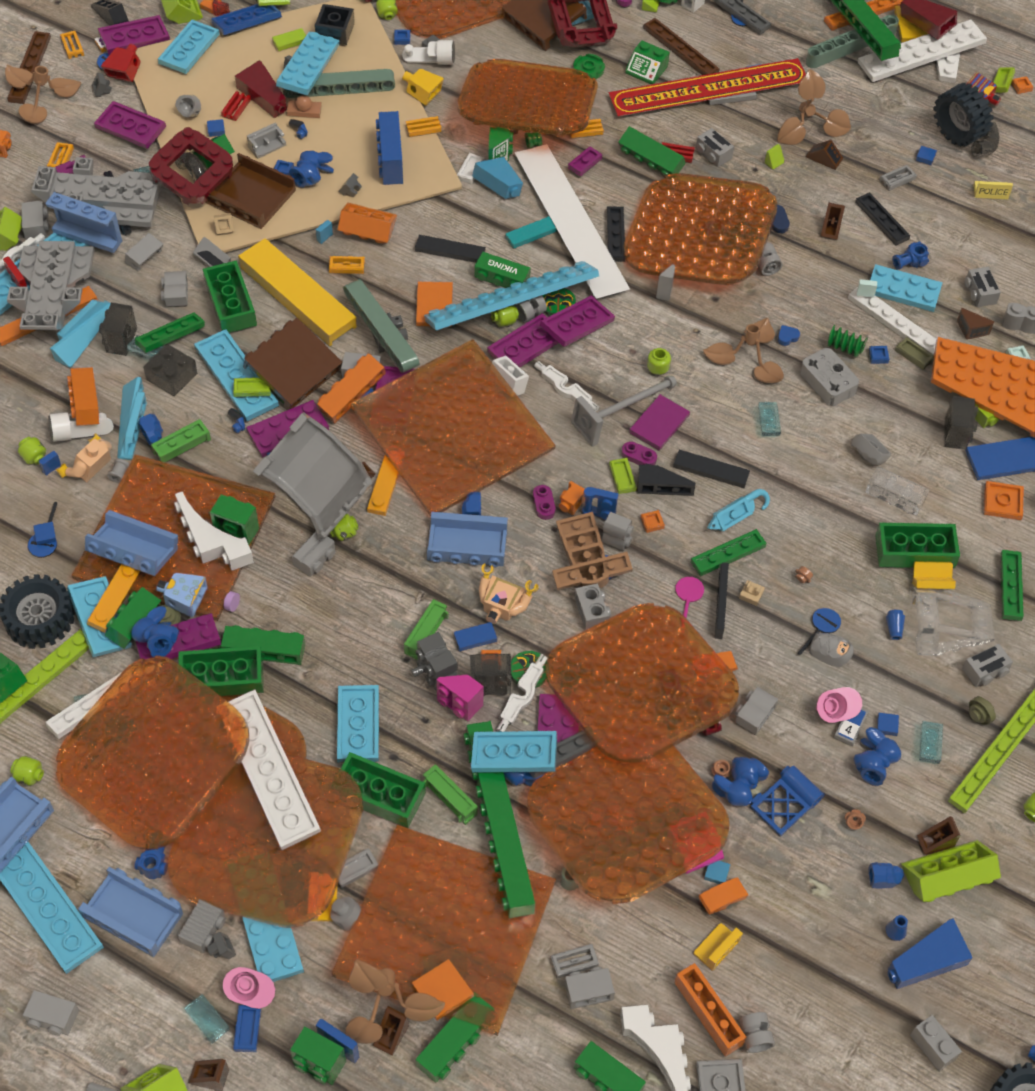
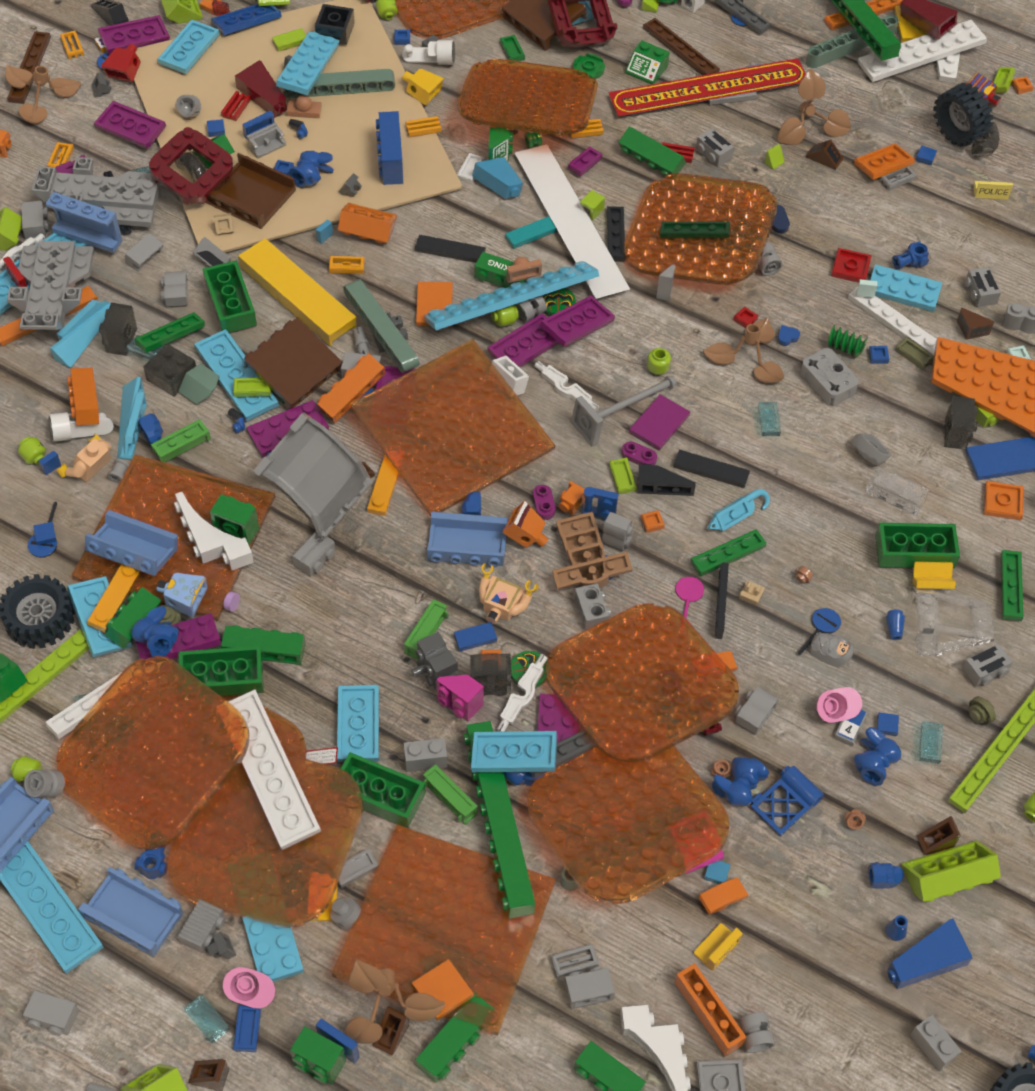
lime head [330,513,359,541] -> none
reddish brown slope [821,202,845,239] -> none
black tile [855,192,910,246] -> none
none -> light grey wheel [24,770,65,797]
none -> sand green slope [178,363,220,405]
none -> blue tile [242,110,275,139]
none -> white sticker [304,747,338,767]
none -> light grey pin [353,327,370,354]
none -> light grey brick [404,738,447,772]
none -> green tile [500,35,525,63]
none -> orange torso [502,501,549,547]
none -> nougat tile [506,257,542,283]
none -> lime panel [580,190,605,220]
none -> dark green tile [660,221,730,238]
none -> red tile [733,307,758,329]
none -> red tile [831,248,872,283]
none -> orange tile [854,143,915,180]

